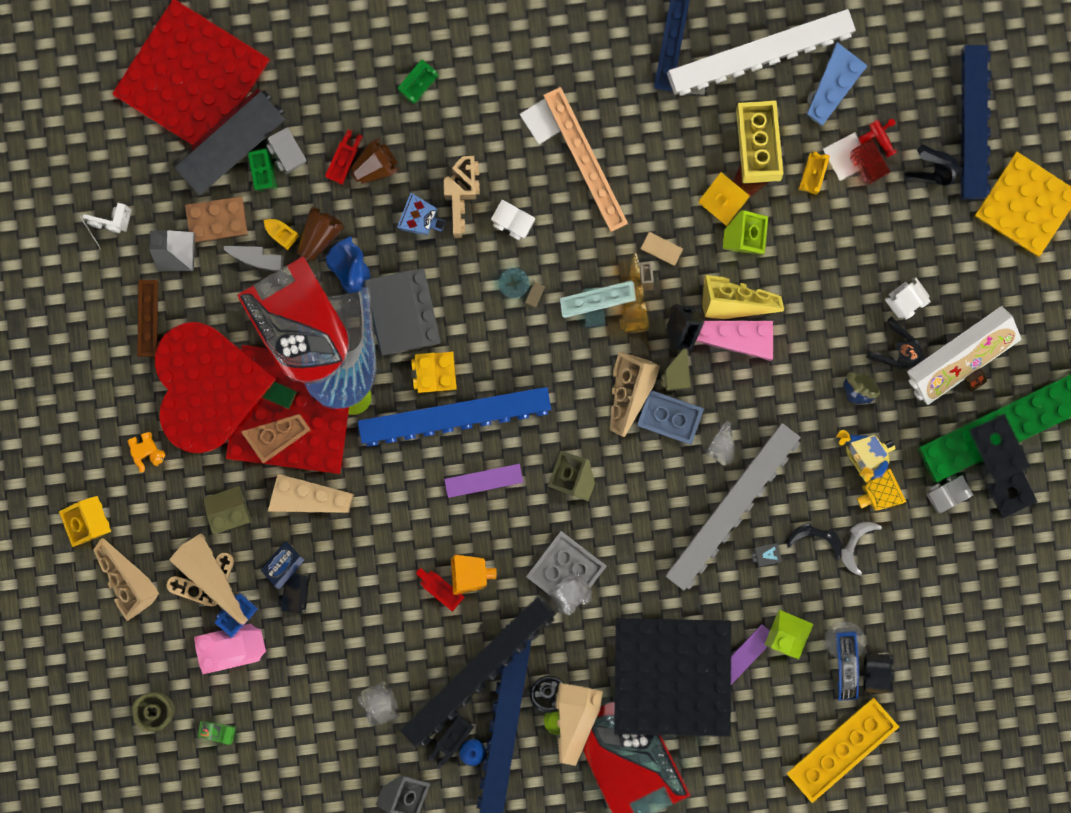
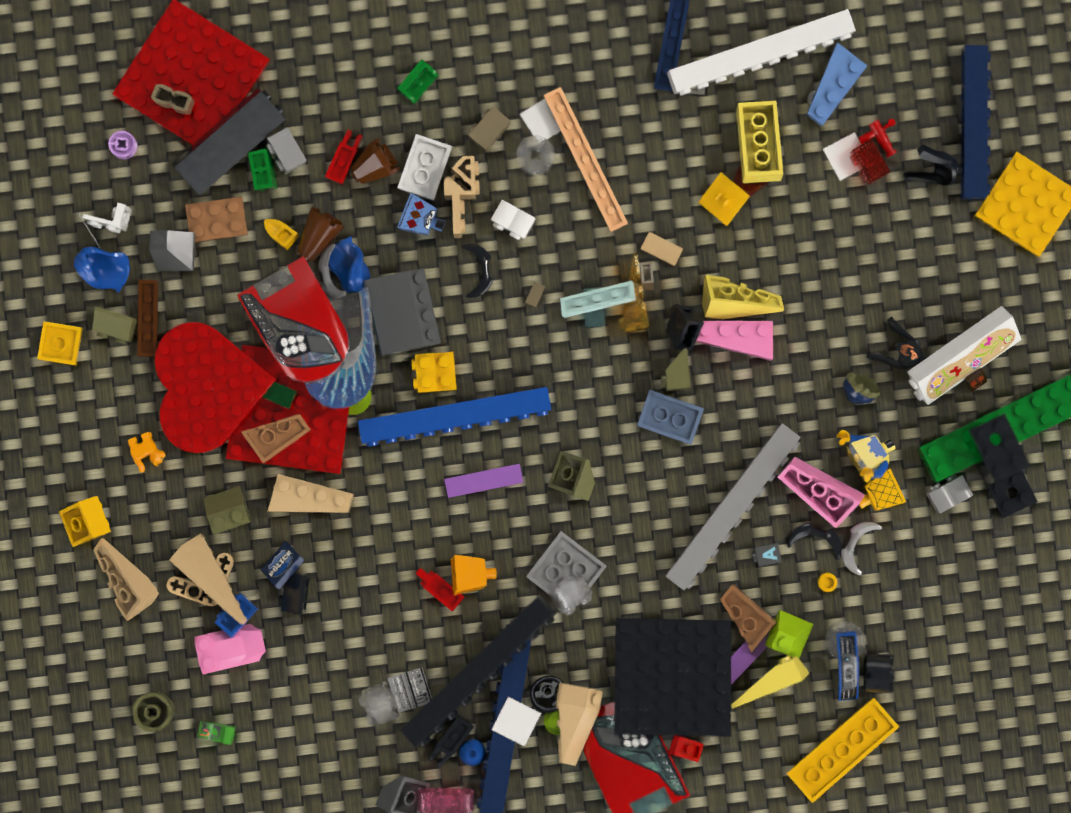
light grey slope [224,246,283,272] -> none
clear light blue gear [499,268,529,298] -> none
tan wedge [610,352,660,437] -> none
clear slope [704,421,735,466] -> none
lime slope [723,210,768,254] -> none
yellow hinge [799,151,830,195] -> none
white brick [885,277,930,319] -> none
none -> yellow plate [37,321,83,366]
none -> blue piece [74,246,130,293]
none -> olive slope [92,307,138,345]
none -> lavender wheel [108,131,138,159]
none -> dark tan brick [151,84,195,115]
none -> light grey piece [318,244,346,298]
none -> light grey sticker [388,667,432,713]
none -> white plate [397,134,452,201]
none -> clear pink beam [418,788,474,813]
none -> black piece [462,244,494,298]
none -> dark tan brick [468,106,511,153]
none -> white sticker [492,697,541,746]
none -> clear brick [516,136,555,176]
none -> red plate [668,735,704,763]
none -> medium nougat wing [720,584,777,652]
none -> light yellow wedge [731,655,809,709]
none -> bright pink wedge [778,457,865,528]
none -> yellow tile [817,573,837,592]

